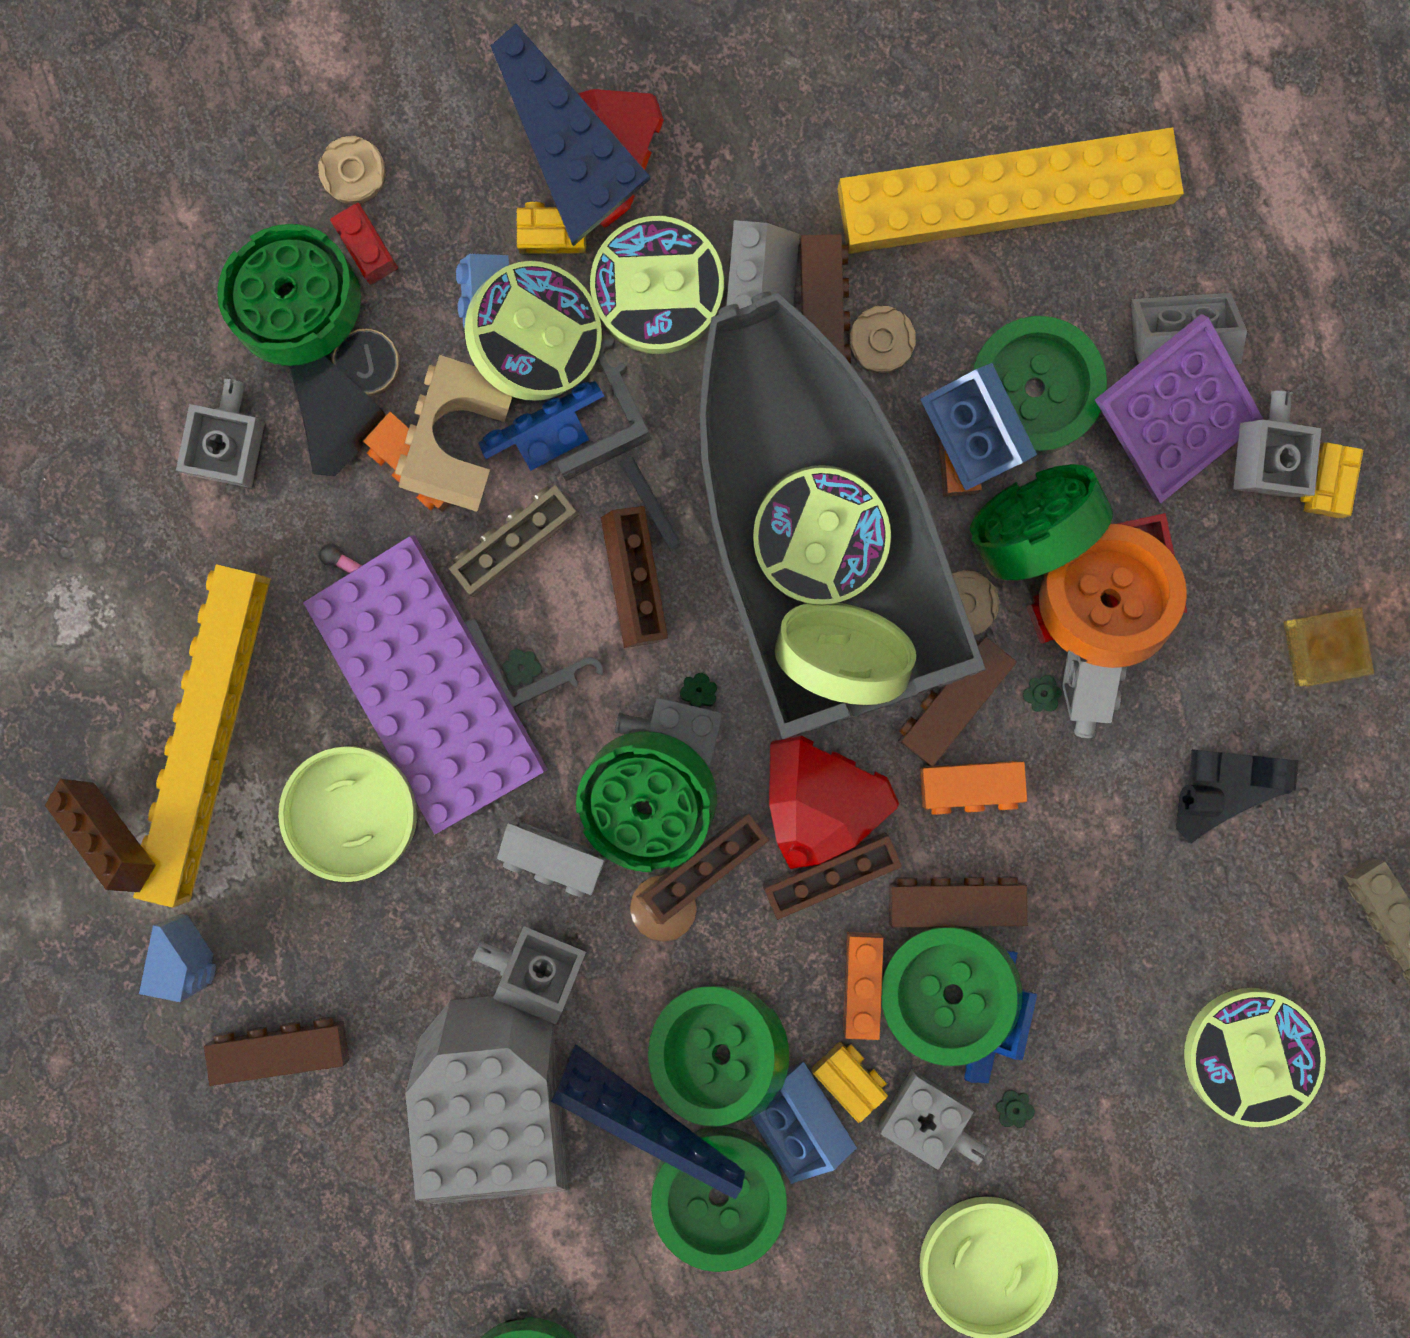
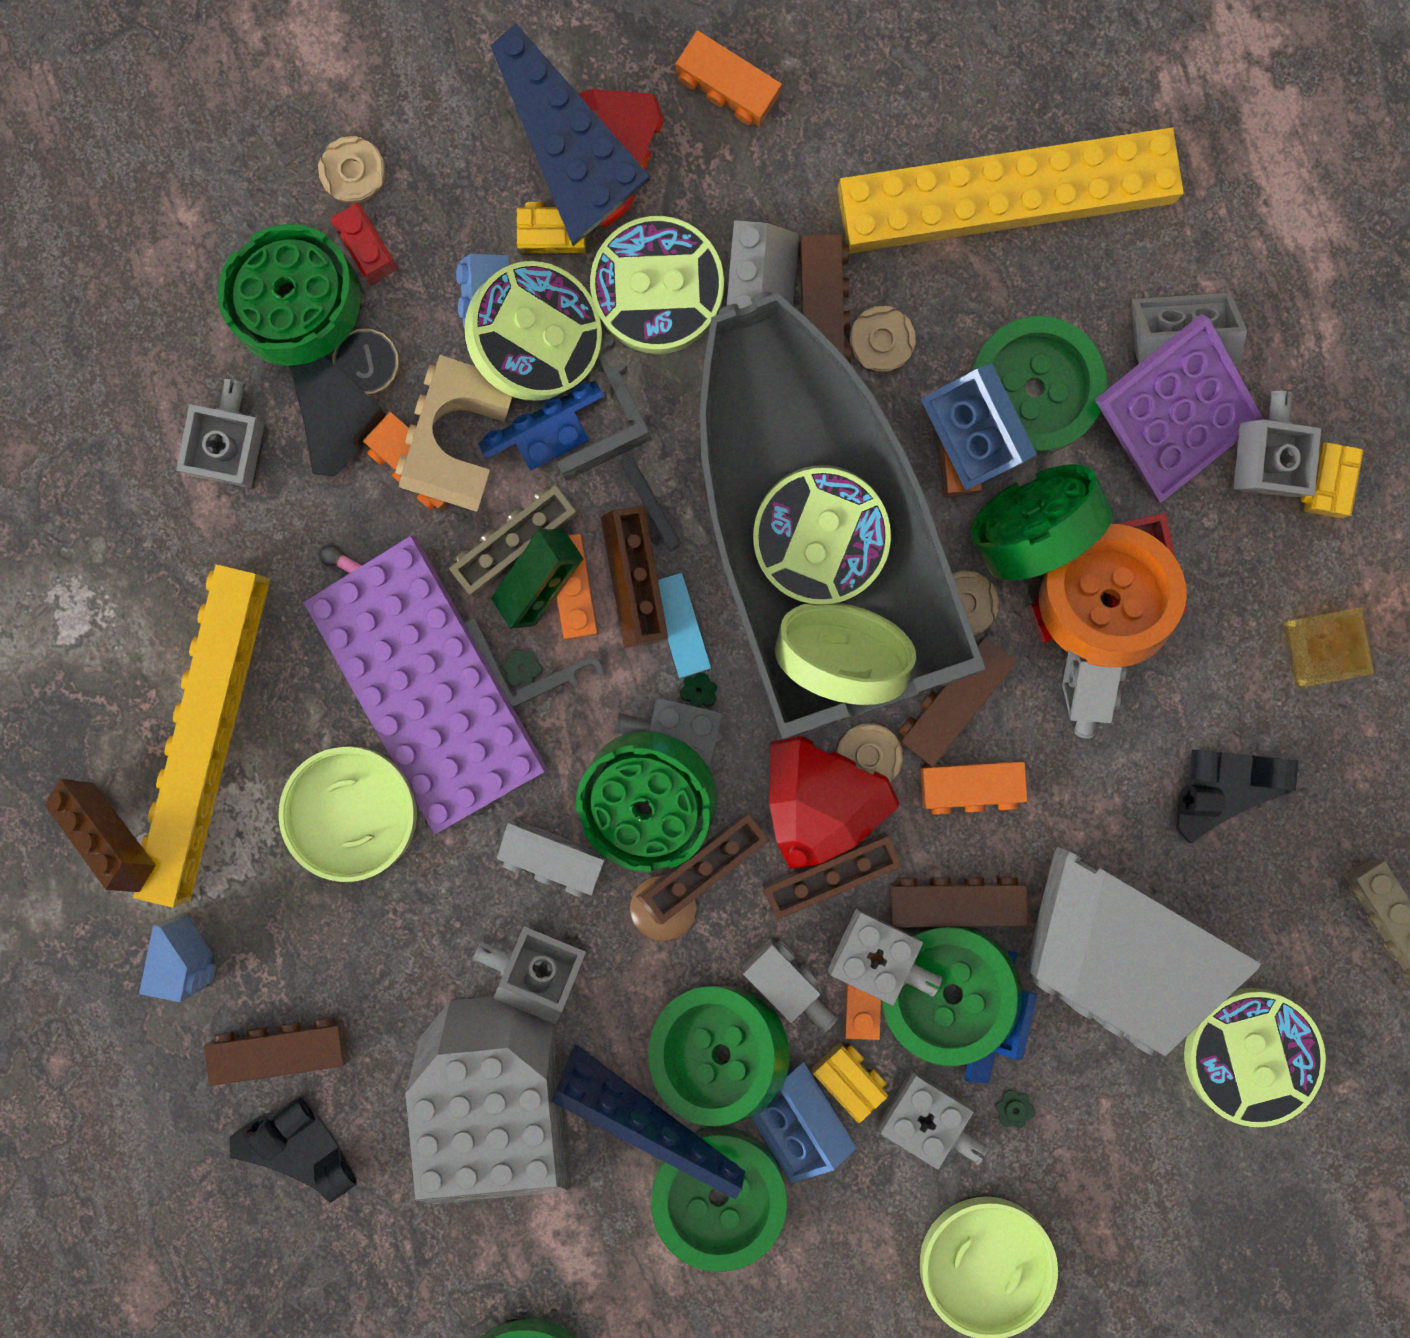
dark green plant [1023,675,1062,712] -> none
none -> black panel [229,1097,357,1203]
none -> dark green brick [491,528,584,629]
none -> orange brick [557,534,599,640]
none -> medium azure tile [658,573,711,678]
none -> orange brick [675,30,782,127]
none -> light grey brick [742,937,838,1033]
none -> light grey brick [827,909,942,1005]
none -> tan tile [836,723,903,782]
none -> light grey windscreen [1025,847,1261,1056]

